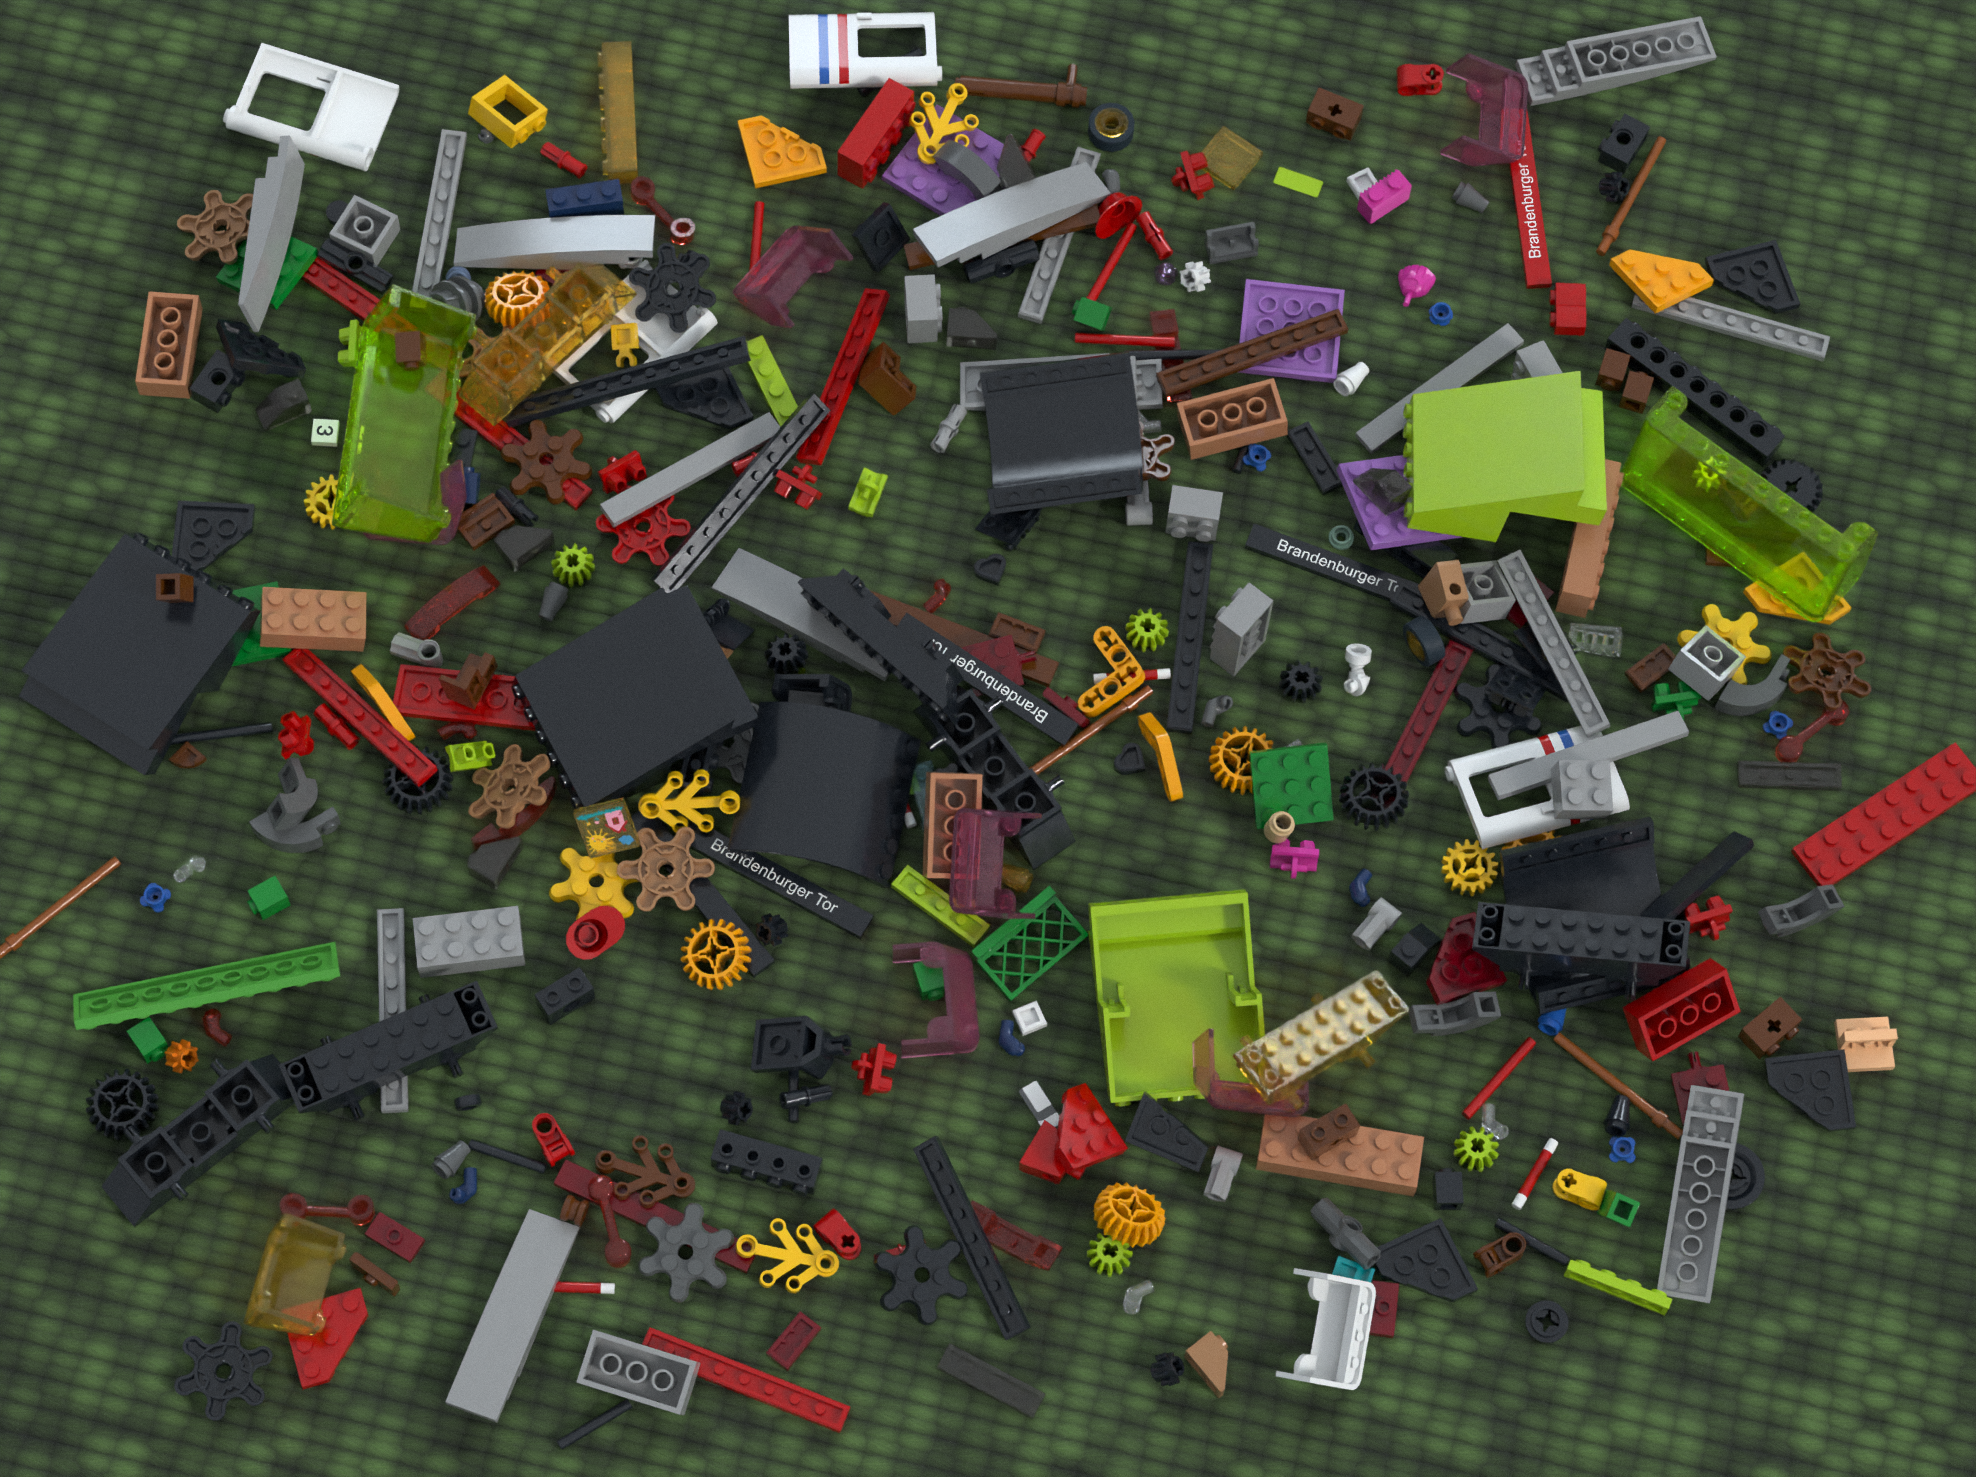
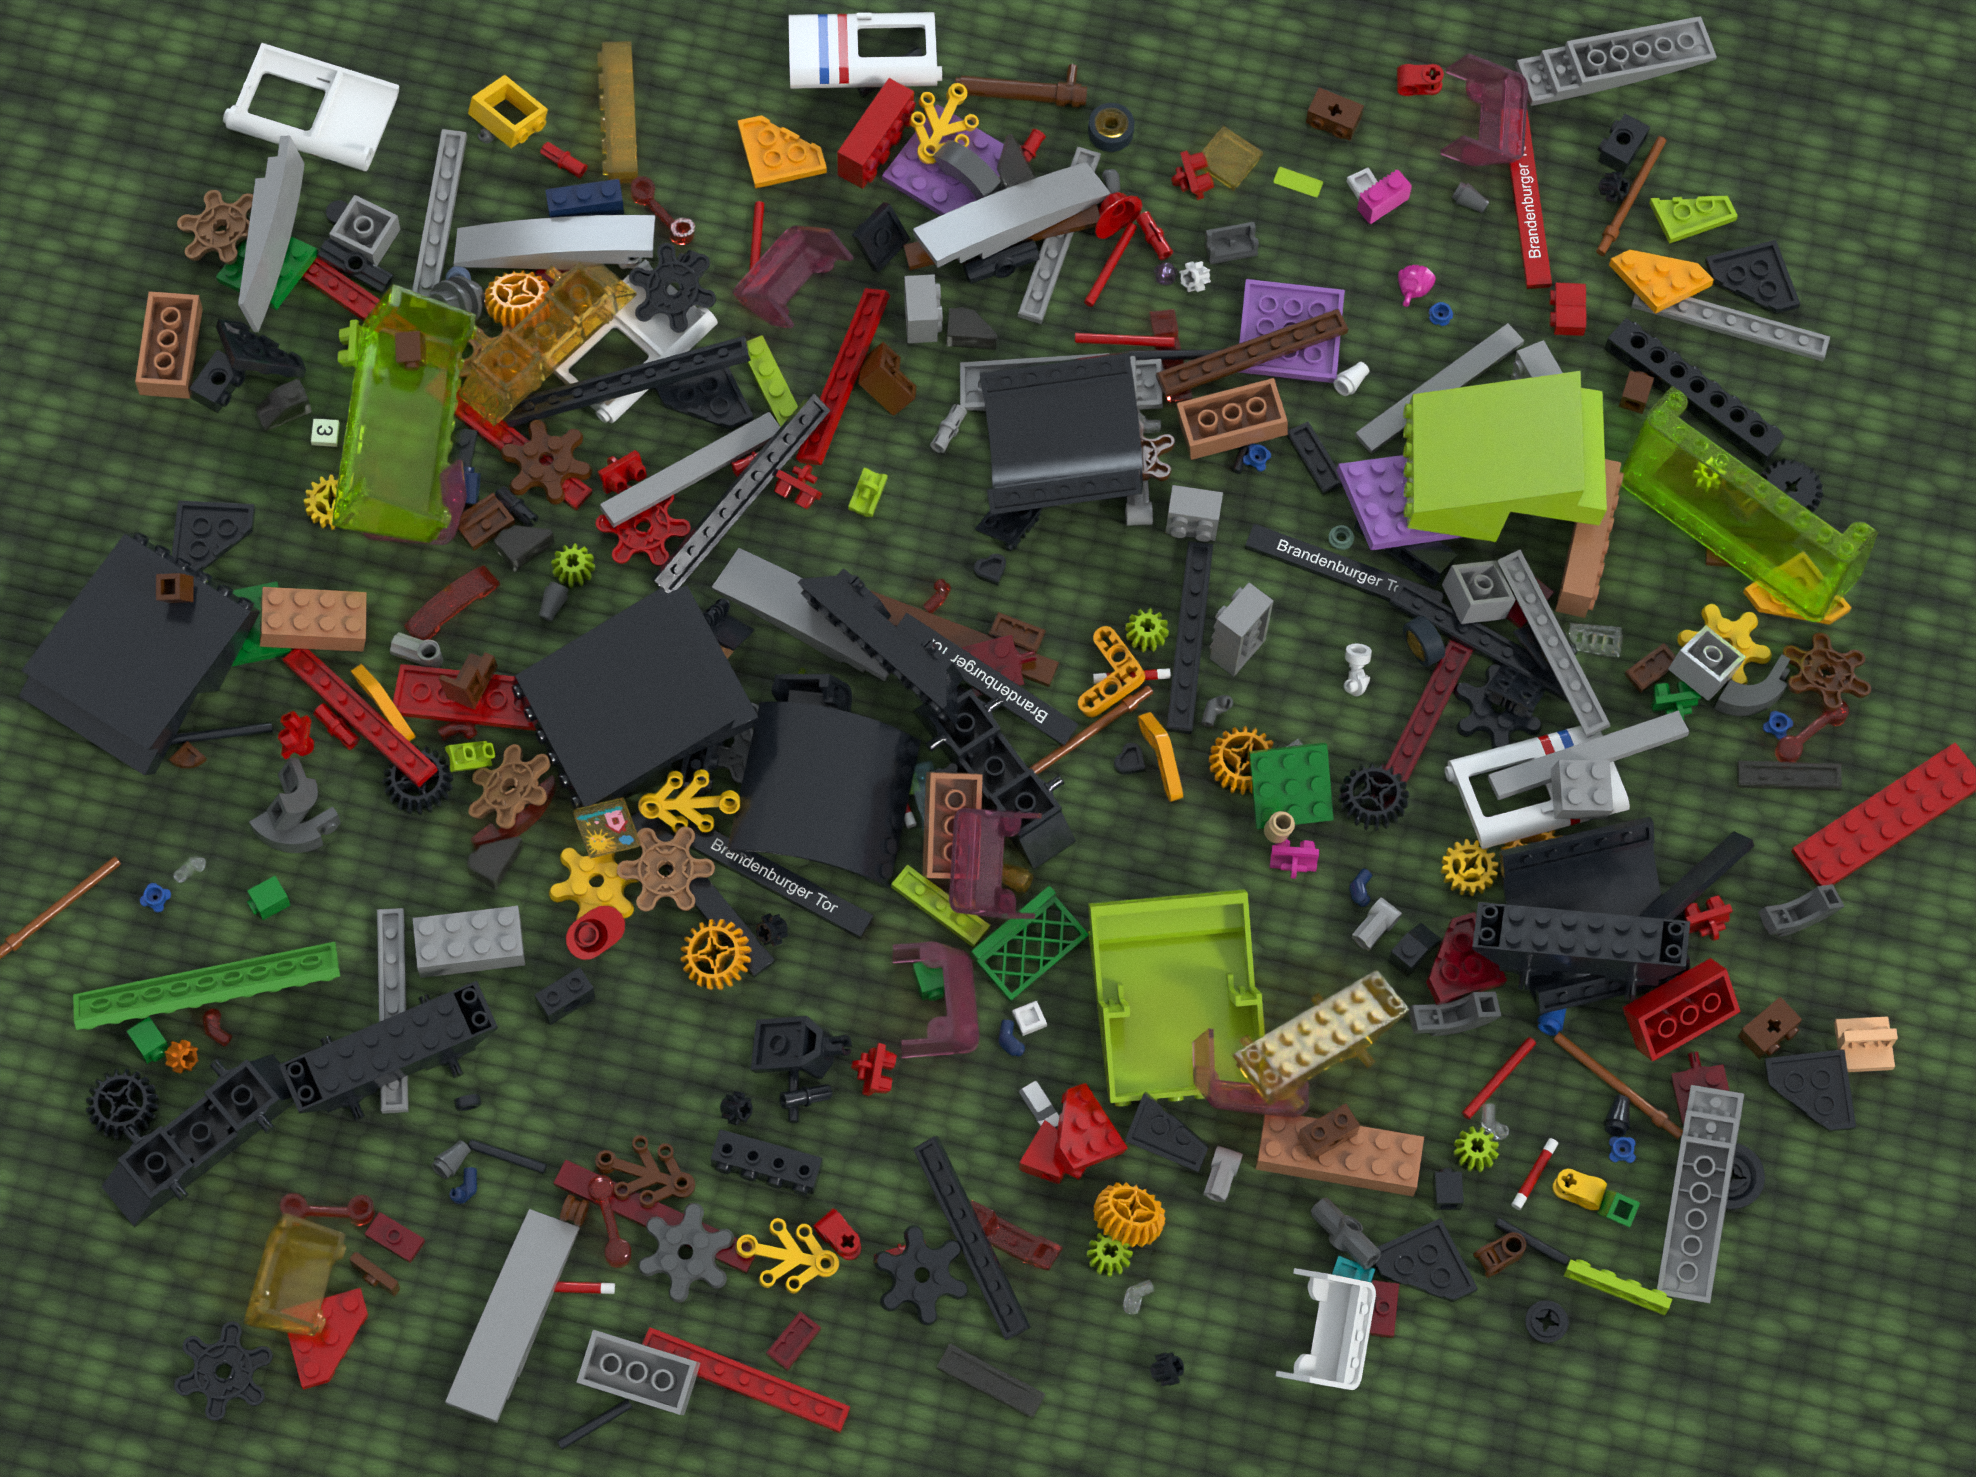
red piece [532,1113,575,1167] -> none
yellow plate [611,323,639,368] -> none
black gear [764,632,809,674] -> none
dark red plate [1042,687,1091,728] -> none
green brick [1072,297,1113,331] -> none
medium nougat slope [1184,1331,1228,1398] -> none
black gear [1279,659,1323,704] -> none
clear smoke slope [1353,468,1412,516] -> none
medium nougat torso [1418,560,1469,626] -> none
reddish brown brick [1595,348,1631,392] -> none
none -> lime wing [1649,196,1738,244]

